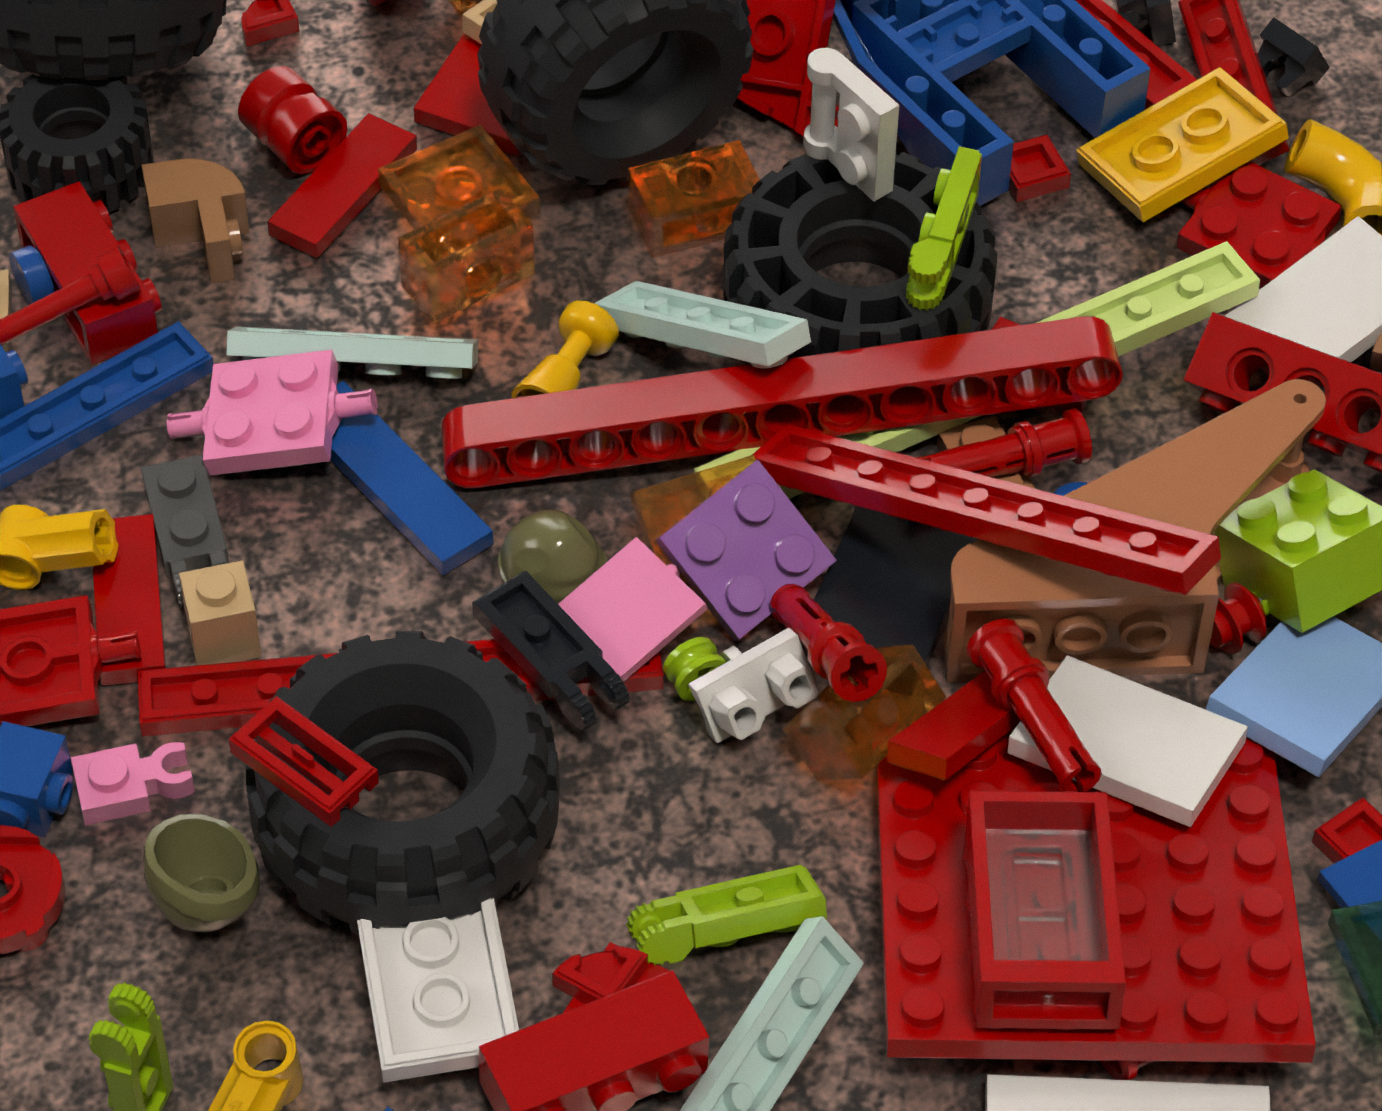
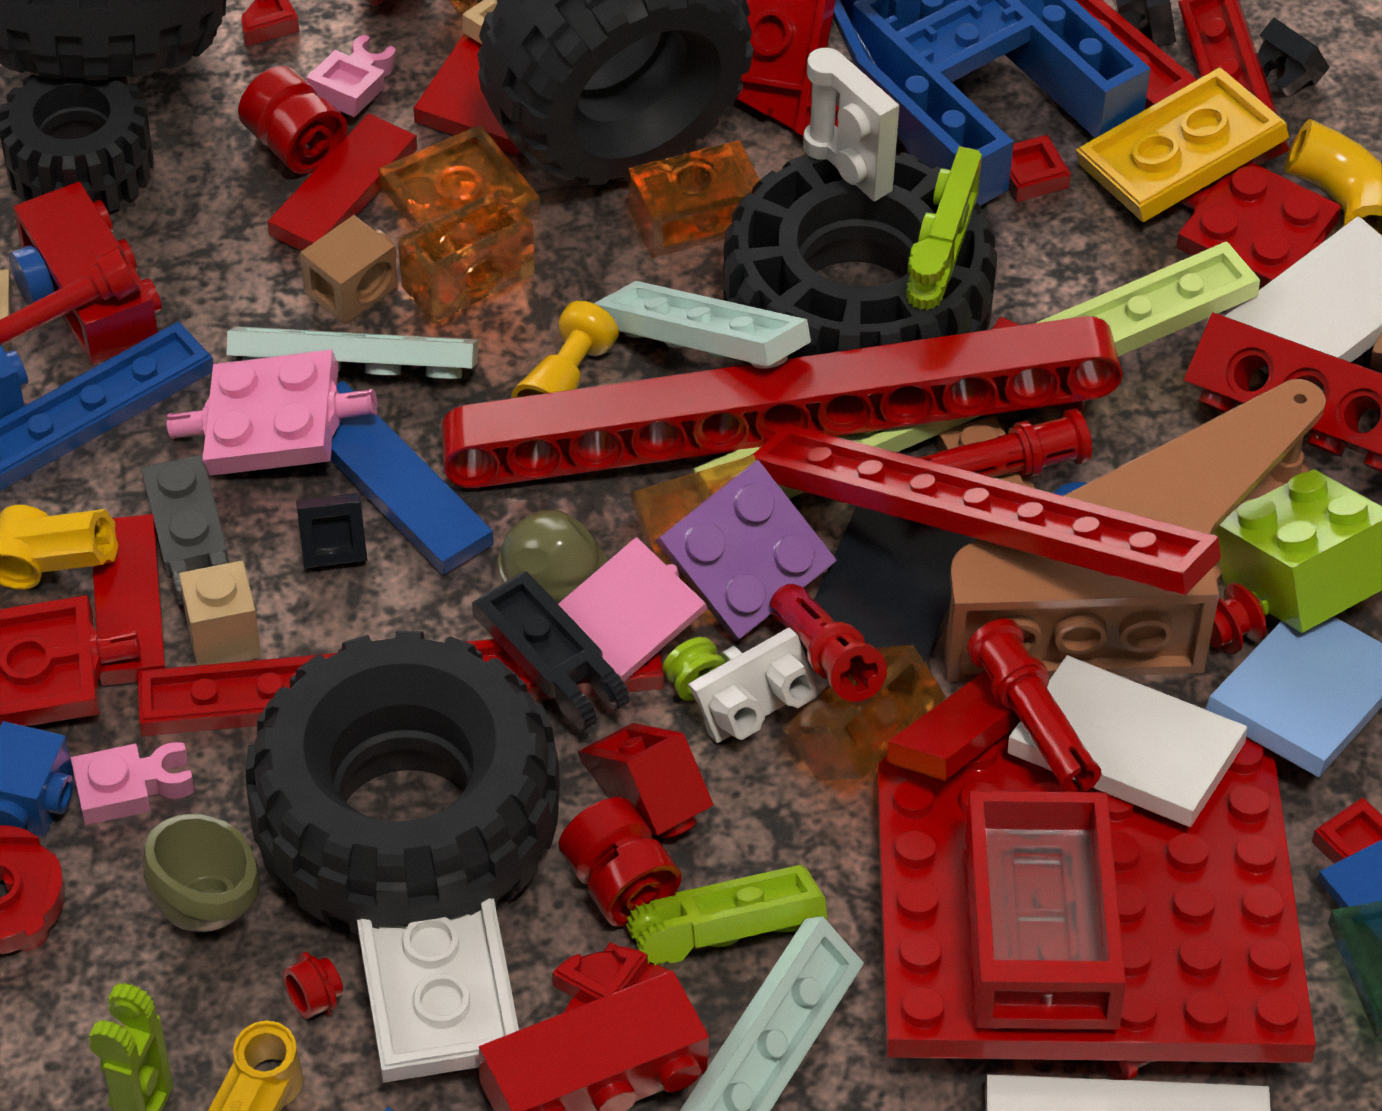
medium nougat brick [142,158,250,284] -> none
red tile [228,696,379,827] -> none
none -> red plate [283,952,343,1019]
none -> black tile [296,493,368,568]
none -> medium nougat brick [300,215,398,324]
none -> bright pink plate [306,35,396,117]
none -> red wheel [558,797,682,927]
none -> red slope [577,723,714,838]

